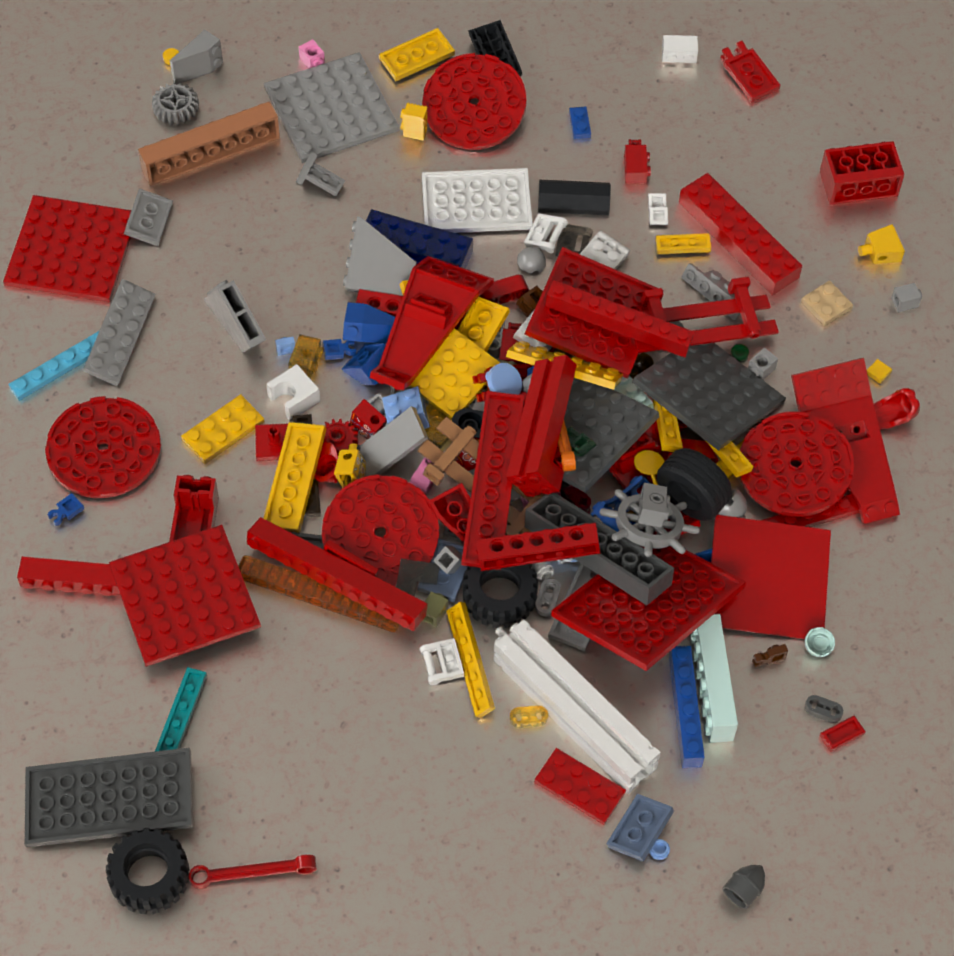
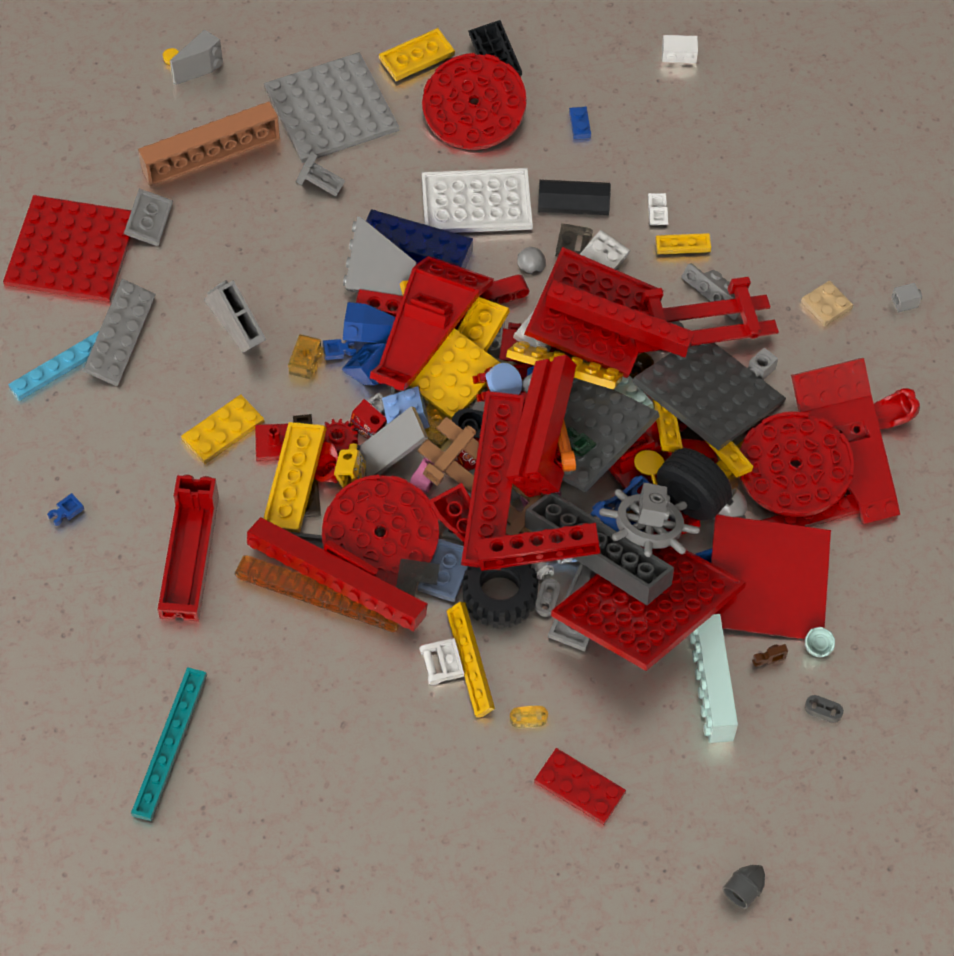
red brick [17,556,120,596] -> none
dark grey plate [24,748,193,847] -> none
red plate [45,396,161,498] -> none
black tyre [106,828,189,914] -> none
red plate [109,525,261,667] -> none
light grey gear [152,82,199,126] -> none
red piece [189,855,317,889] -> none
white piece [266,364,320,421] -> none
light blue plate [275,336,296,356] -> none
bright pink brick [299,39,325,69] -> none
yellow brick [400,102,427,141] -> none
olive brick [423,591,448,627] -> none
light grey brick [433,546,462,574] -> none
white brick [494,620,661,794] -> none
reddish brown brick [516,285,543,317] -> none
white plate [524,213,568,253] -> none
dark red piece [560,484,591,514] -> none
sand blue plate [606,794,674,862] -> none
red brick [624,139,651,184] -> none
light blue plate [649,839,670,860] -> none
blue brick [669,646,705,768] -> none
red brick [679,173,803,296] -> none
red tile [720,41,781,102] -> none
dark green tile [730,344,749,363] -> none
red tile [819,715,866,752] -> none
red brick [820,141,905,205] -> none
yellow torso [858,224,905,264] -> none
yellow tile [867,359,893,384] -> none

